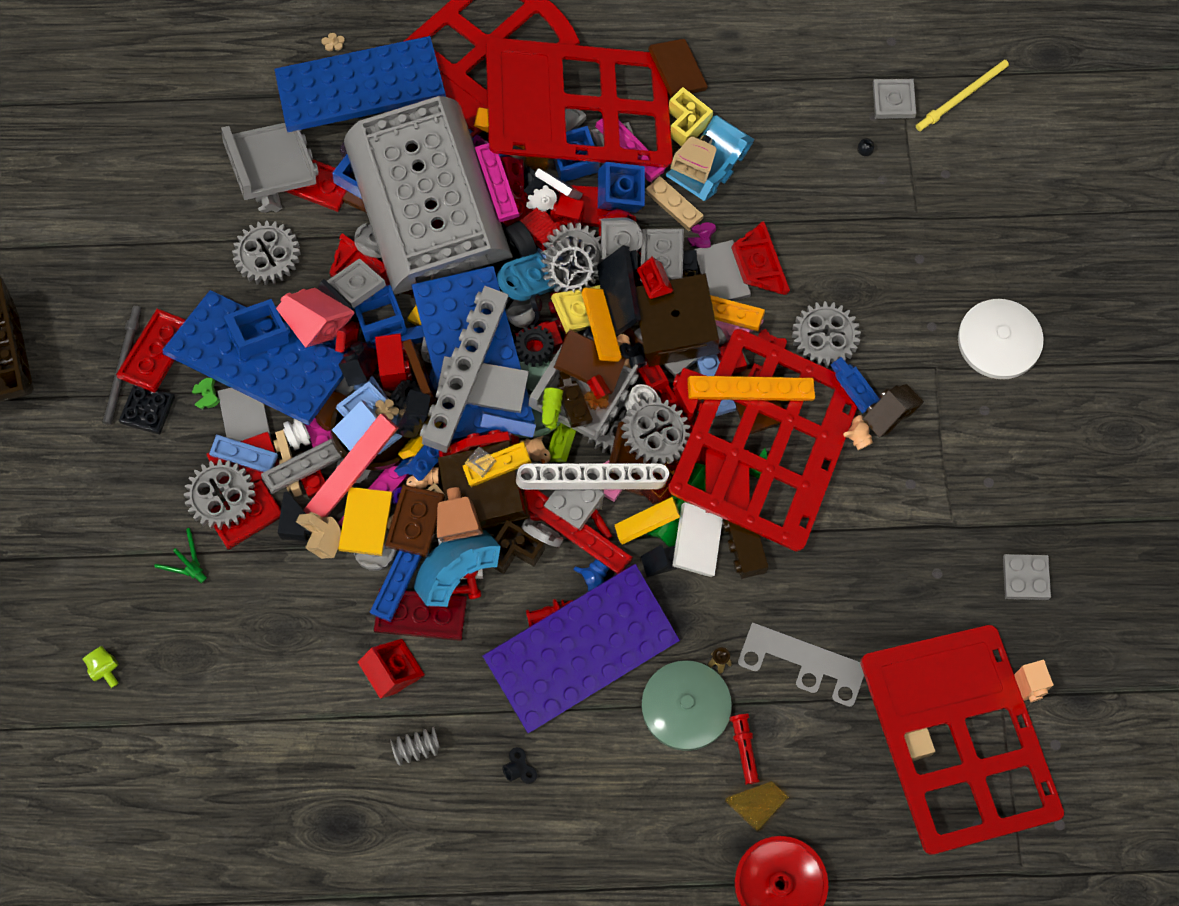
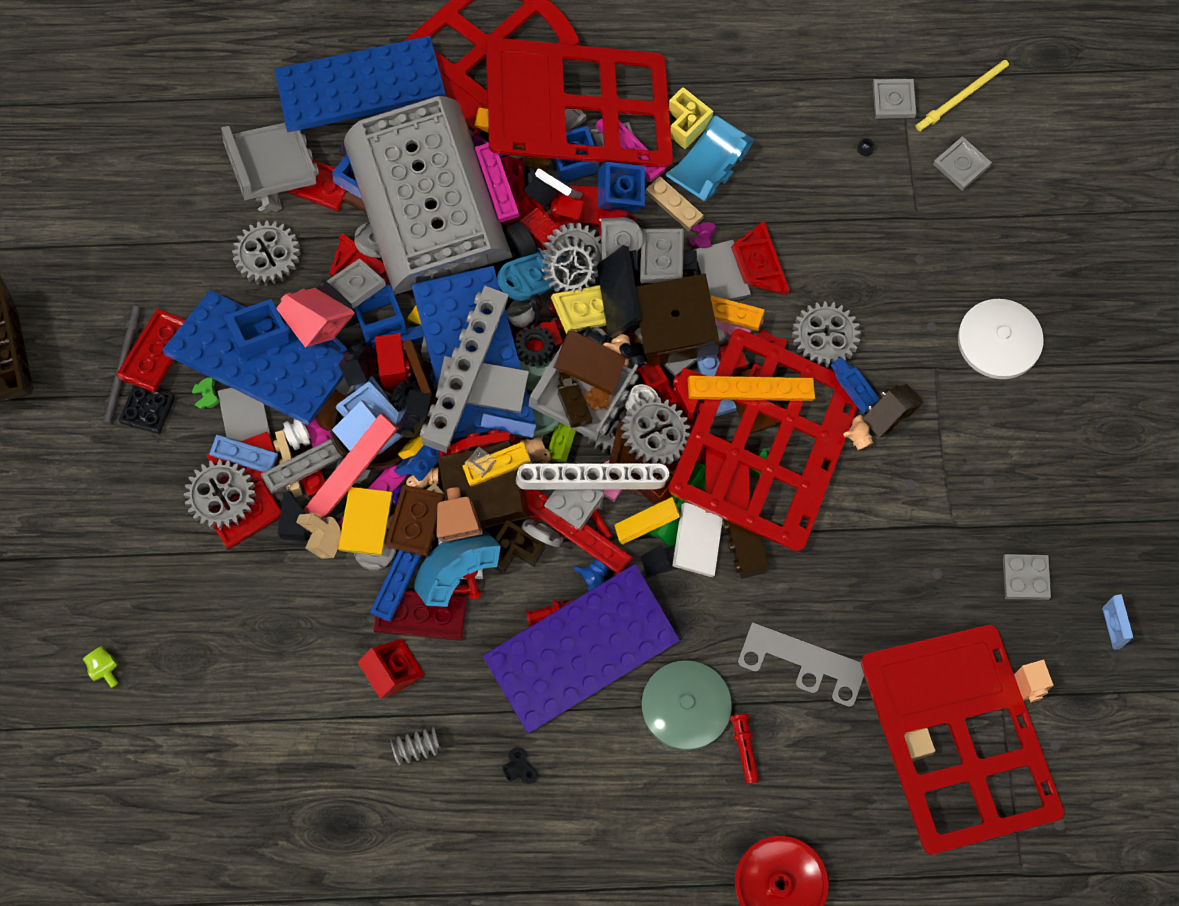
green plant [154,528,207,584] -> none
tan plant [322,33,344,51] -> none
red tile [335,321,359,352] -> none
tan plant [375,399,399,420] -> none
white piece [526,185,557,212] -> none
lime hinge [541,388,563,430] -> none
light orange tile [581,288,622,362] -> none
red slope [587,374,610,400] -> none
red slope [637,256,674,299] -> none
reddish brown tile [648,39,708,97] -> none
tan torso [671,135,717,184] -> none
dark brown piece [708,647,732,674] -> none
clear yellow wing [725,781,788,831] -> none
none -> light grey plate [933,136,992,191]
none -> light blue tile [1102,594,1133,649]

